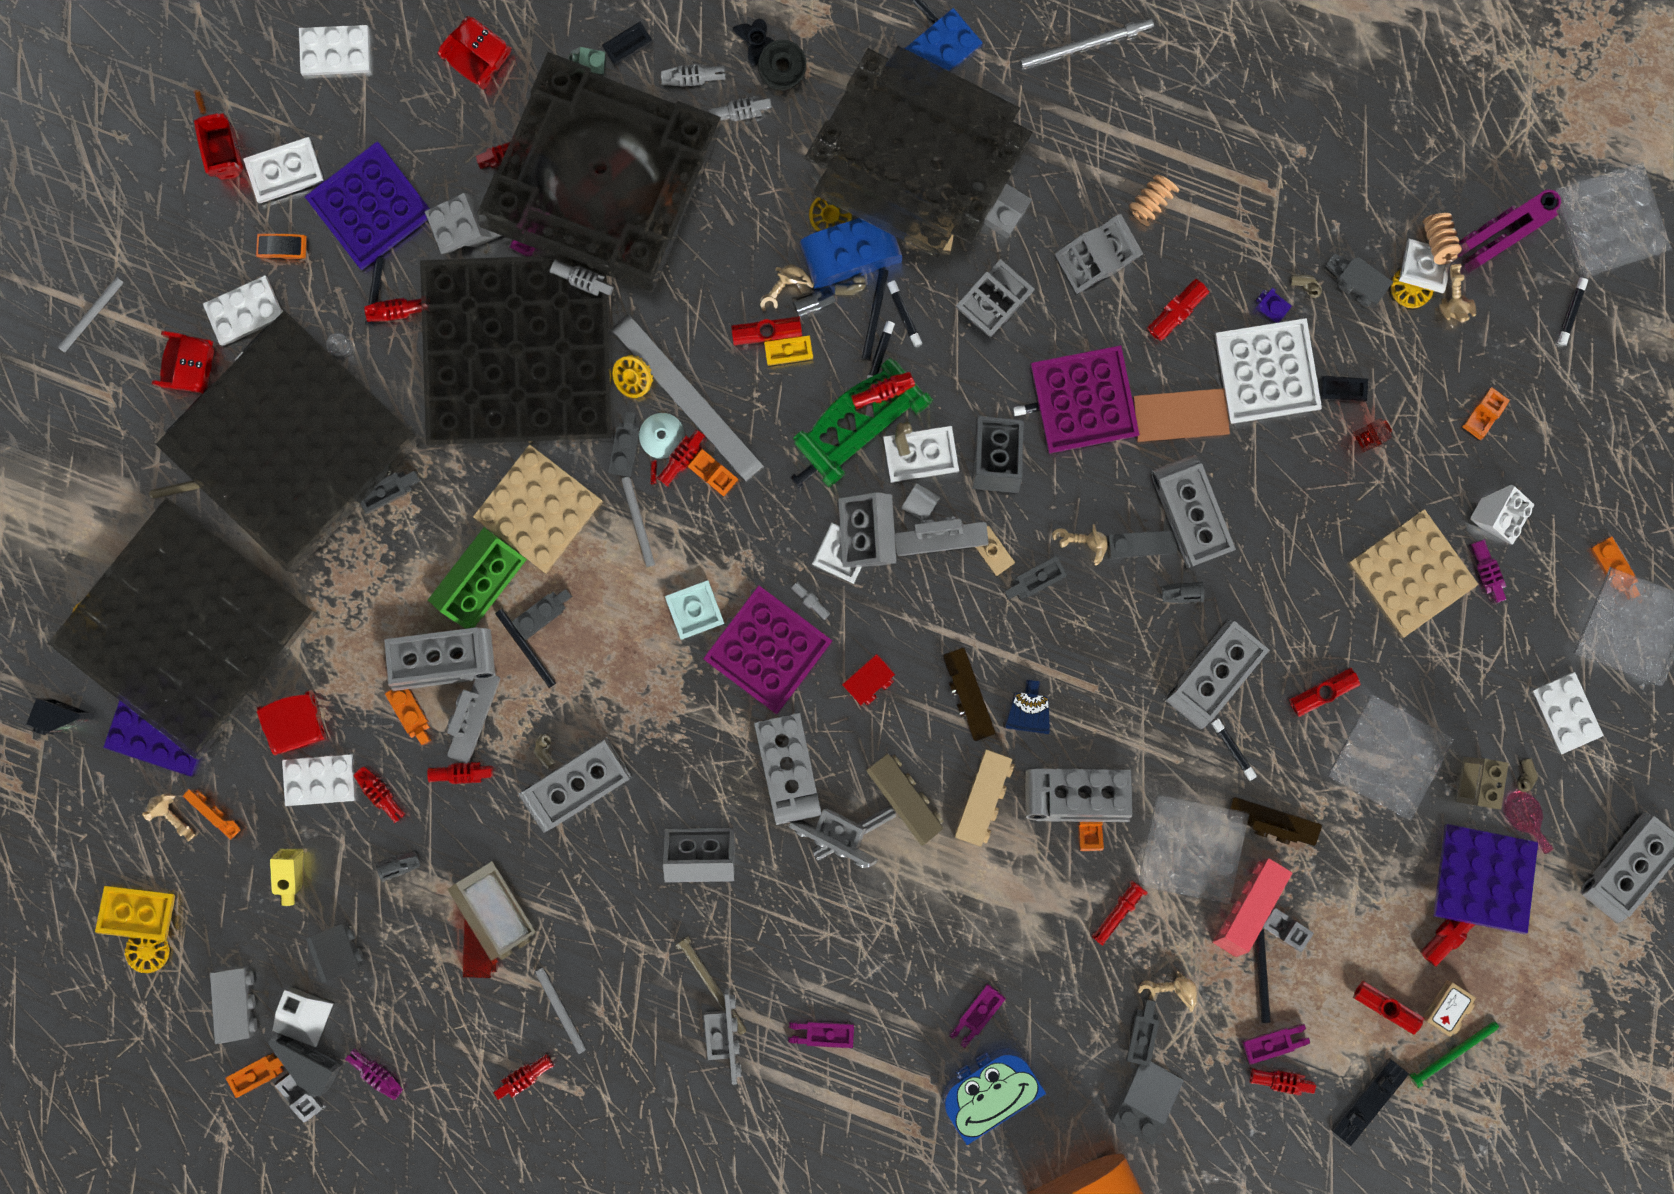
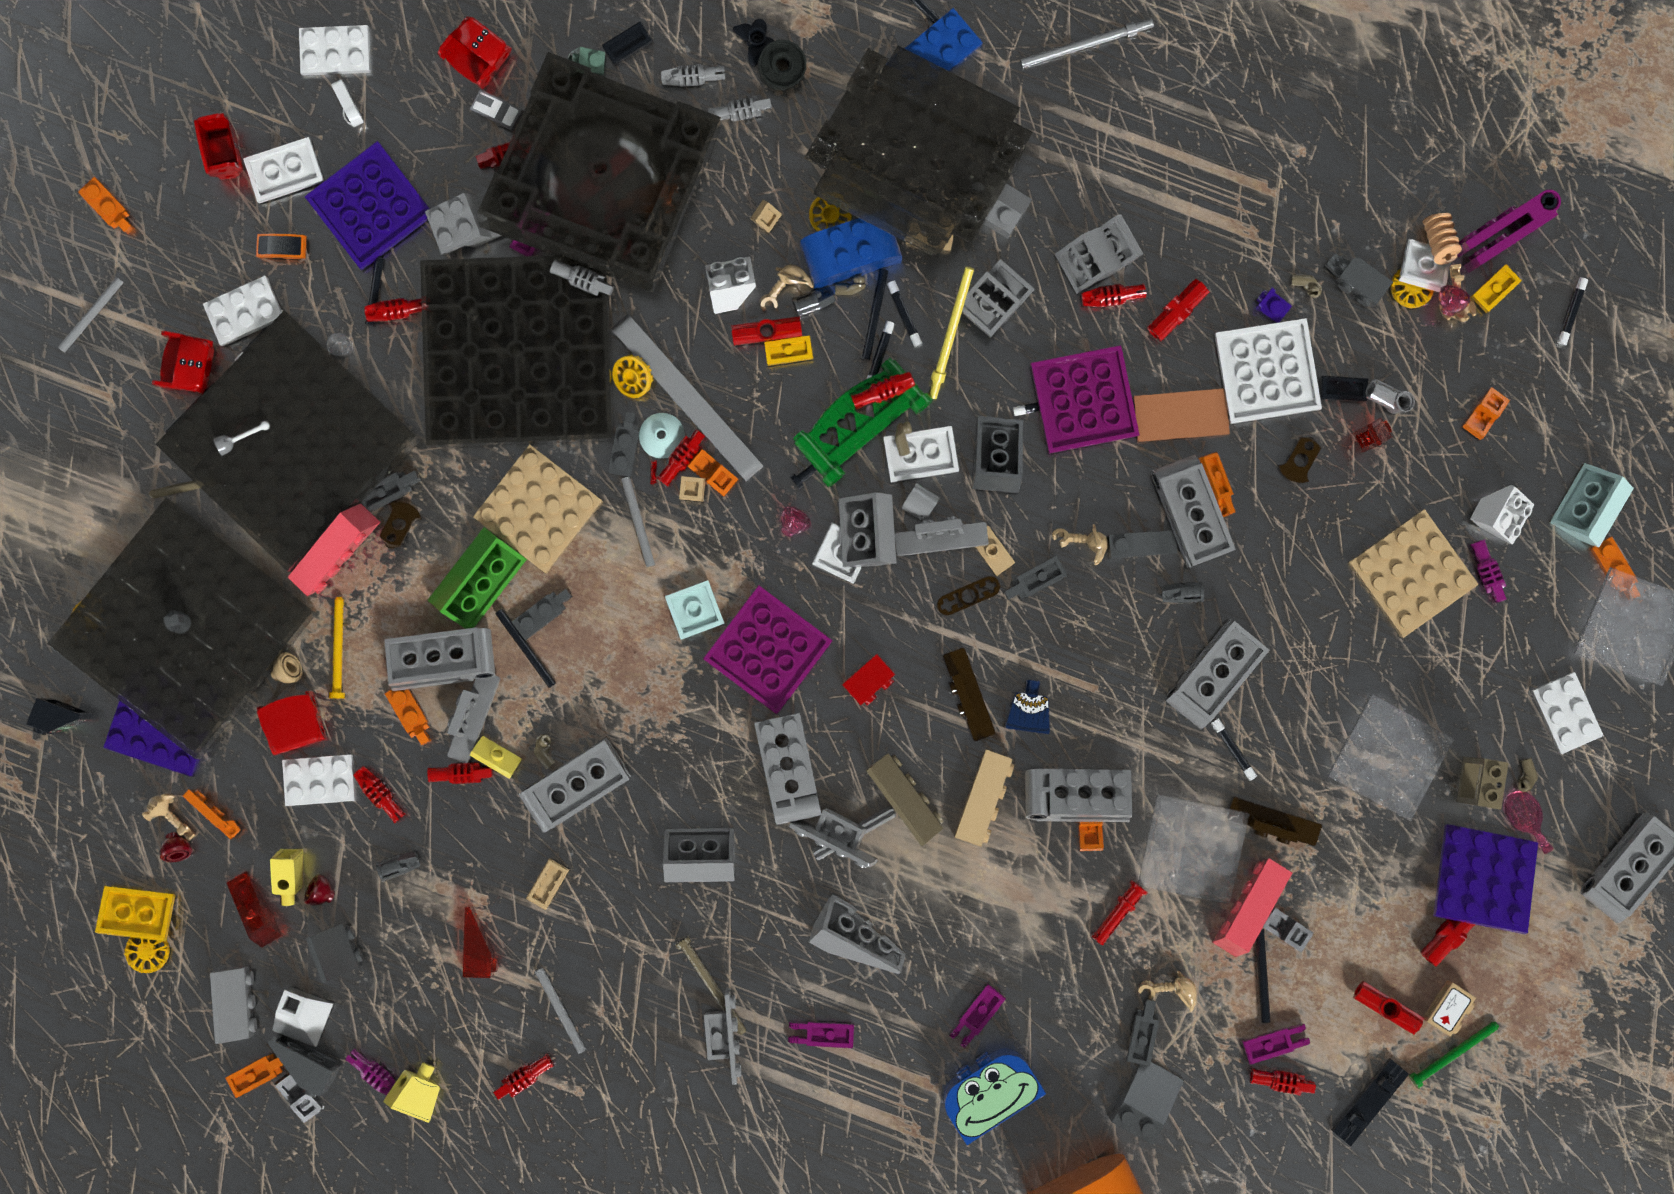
orange leg [193,90,207,114] -> none
window [447,862,536,961] -> none
light grey bar [791,582,831,620] -> none
light nougat piece [1129,174,1179,226] -> none
red piece [1289,667,1361,717] -> none
clear plate [1555,163,1672,278] -> none
none -> orange hinge [78,176,135,234]
none -> dark red brick [159,832,193,862]
none -> dark grey hinge [163,610,191,633]
none -> hinge [213,421,270,456]
none -> clear red slope [226,871,282,948]
none -> tan brick [271,652,302,684]
none -> coral wedge [288,503,381,596]
none -> dark red brick [304,874,335,906]
none -> yellow bar [329,597,345,699]
none -> white piece [331,79,364,127]
none -> dark brown piece [379,502,421,549]
none -> light yellow torso [383,1062,440,1123]
none -> slope [470,89,524,131]
none -> light yellow plate [470,736,522,779]
none -> tan plate [526,858,570,910]
none -> tan plate [679,476,706,502]
none -> white slope [705,257,756,314]
none -> tan plate [750,200,782,233]
none -> clear pink brick [781,506,811,537]
none -> light grey wedge [809,894,906,974]
none -> light yellow bar [929,266,974,399]
none -> dark brown beam [937,576,1000,616]
none -> red hinge [1081,283,1146,307]
none -> orange hinge [1198,452,1236,517]
none -> dark brown piece [1279,437,1321,483]
none -> light grey piece [1365,379,1415,414]
none -> clear pink brick [1439,285,1471,316]
none -> yellow plate [1471,264,1522,313]
none -> light aqua slope [1550,463,1634,548]

